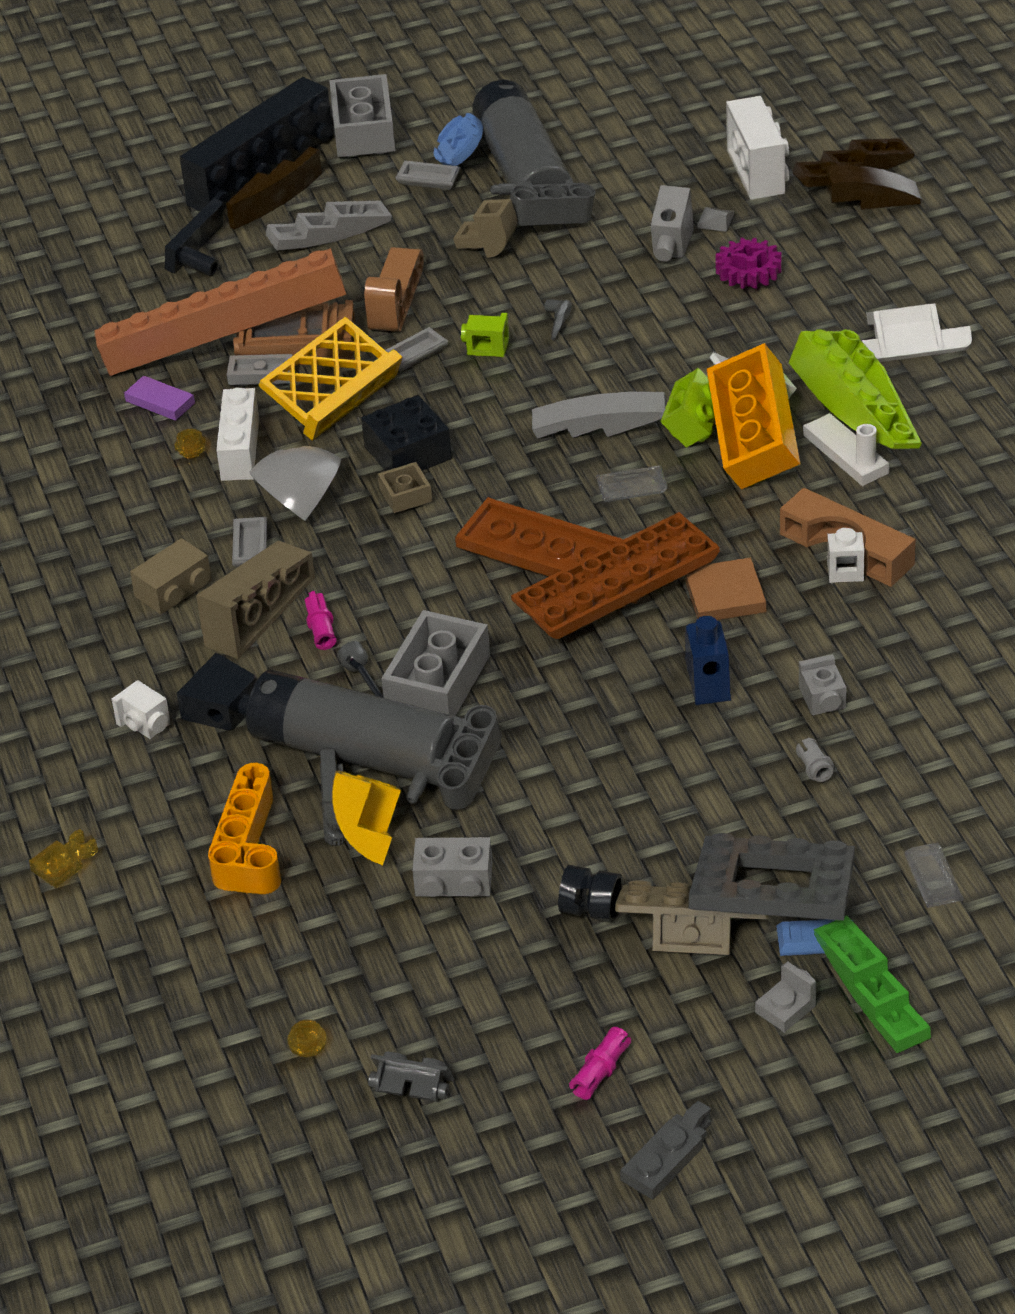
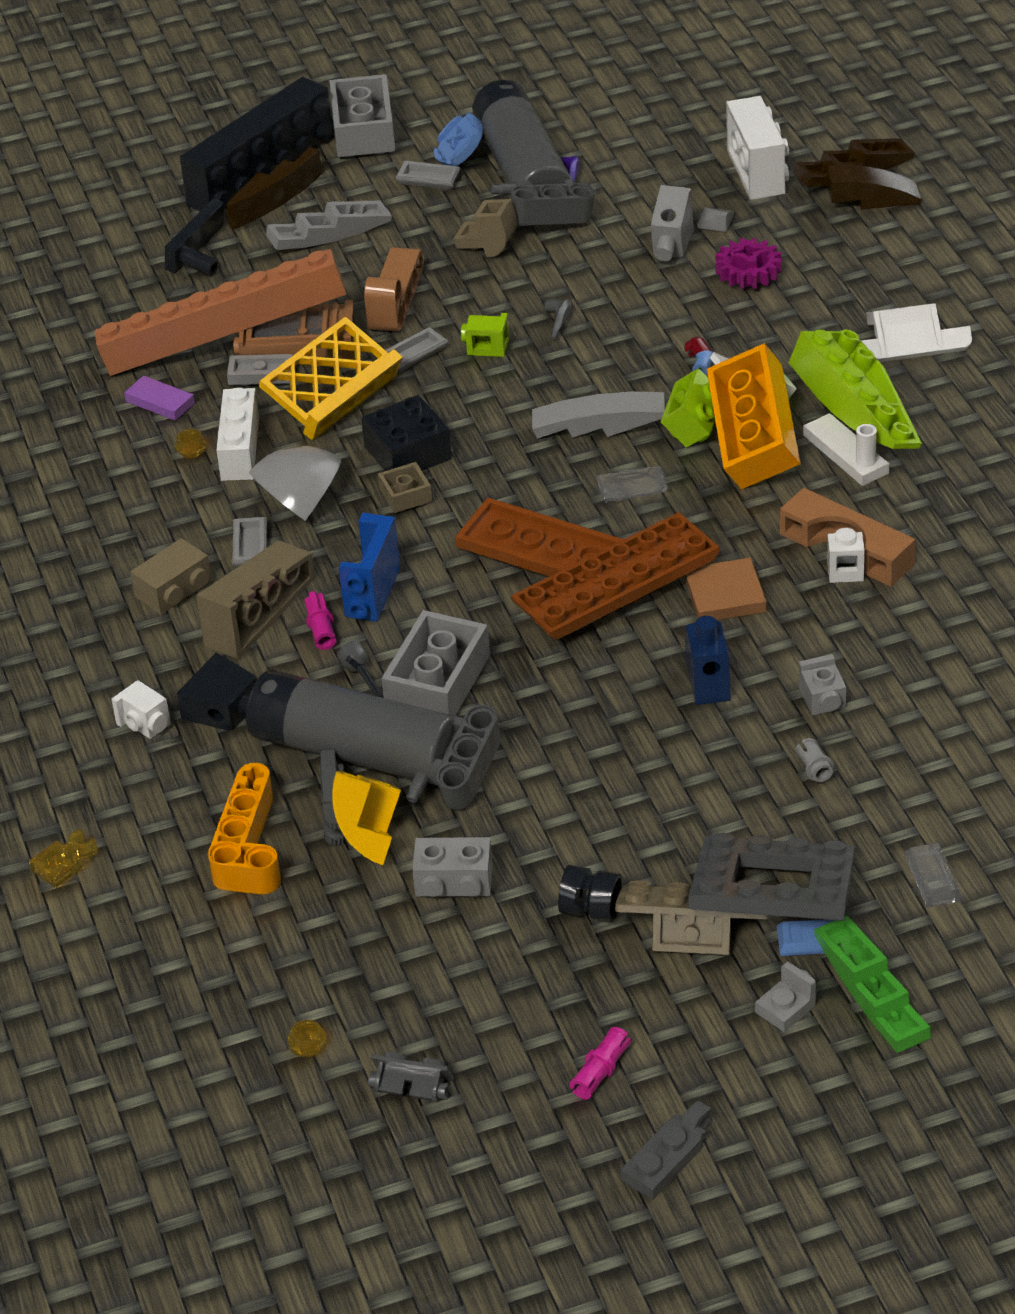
none -> blue panel [339,513,400,622]
none -> dark purple bar [560,156,580,182]
none -> arm [684,337,713,375]

